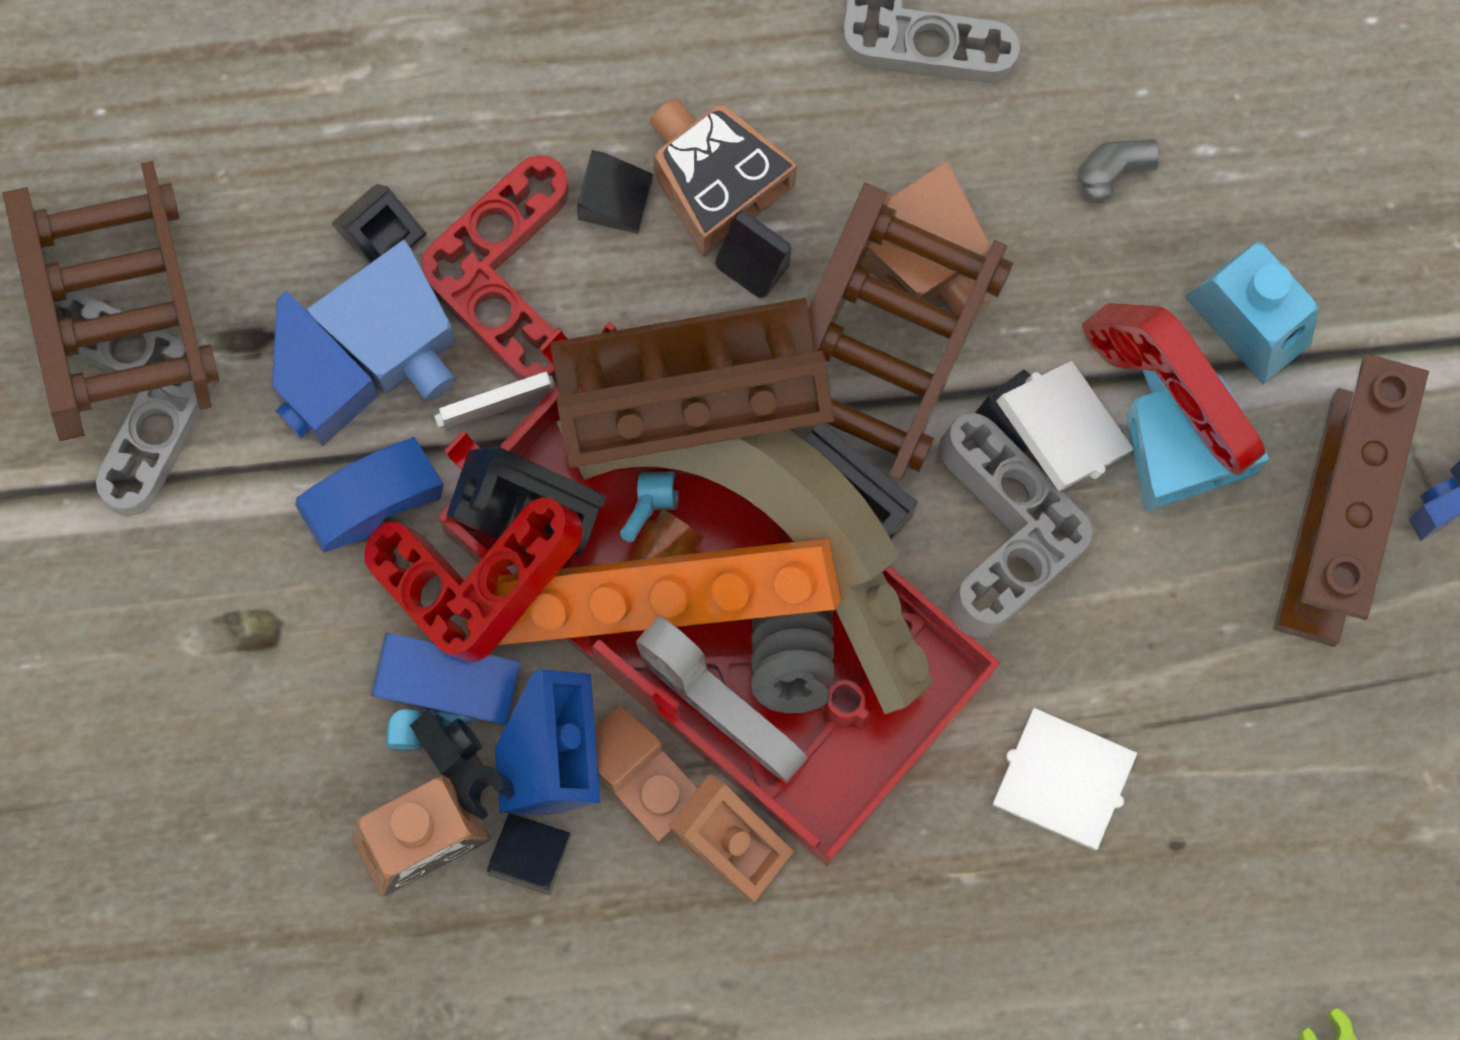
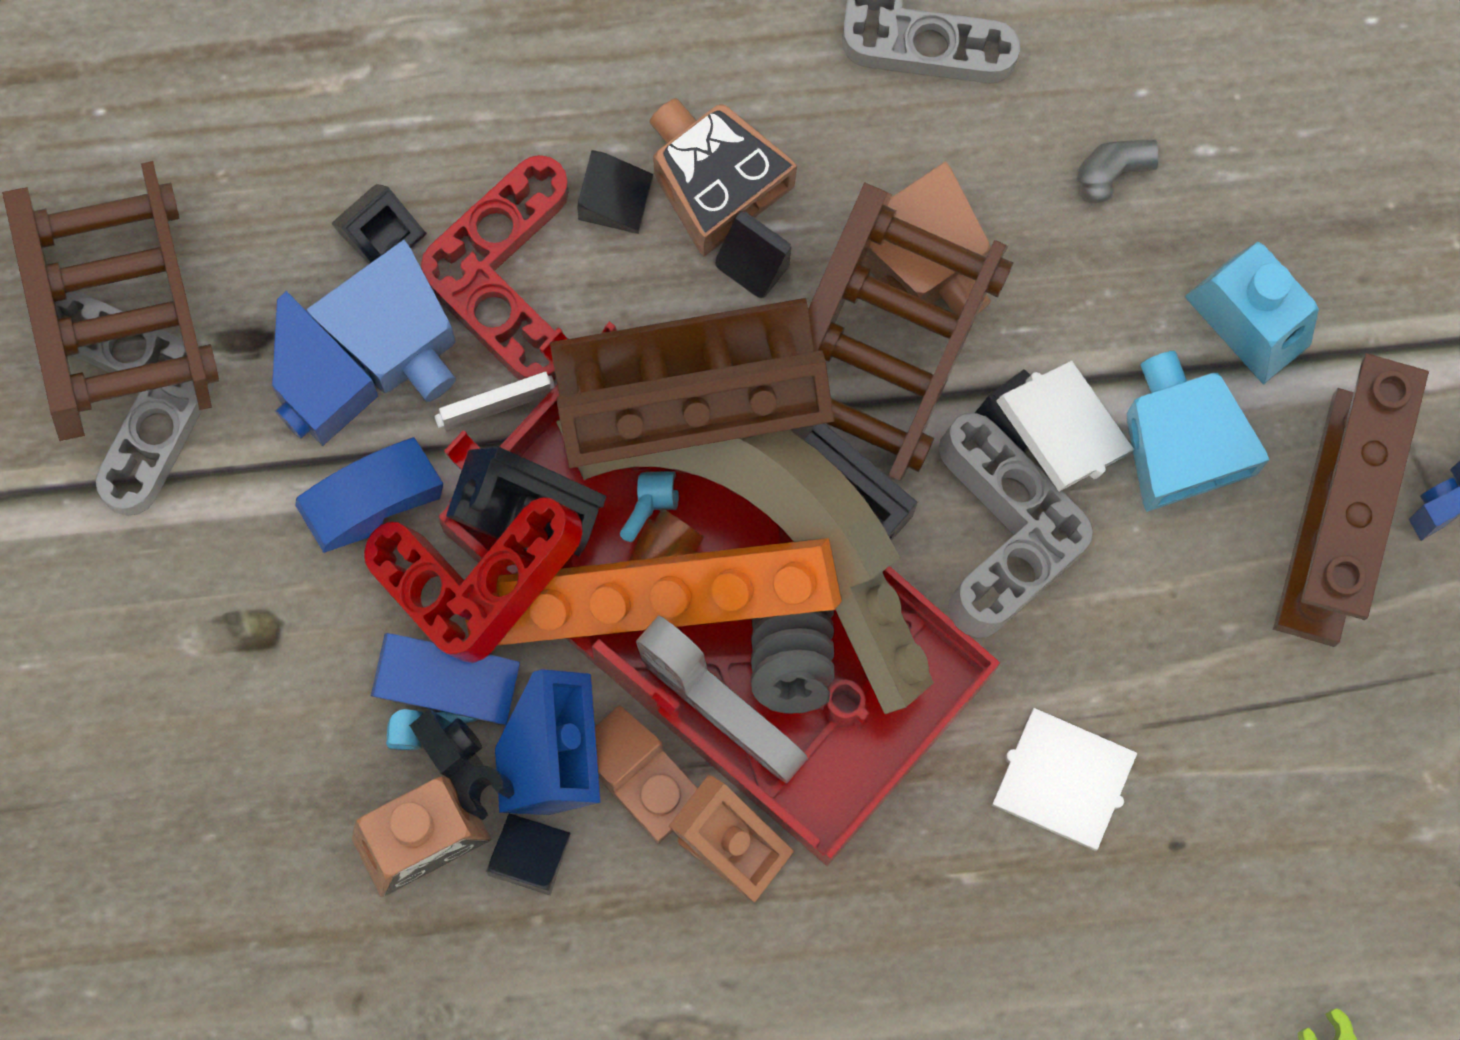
red beam [1082,303,1265,475] -> none

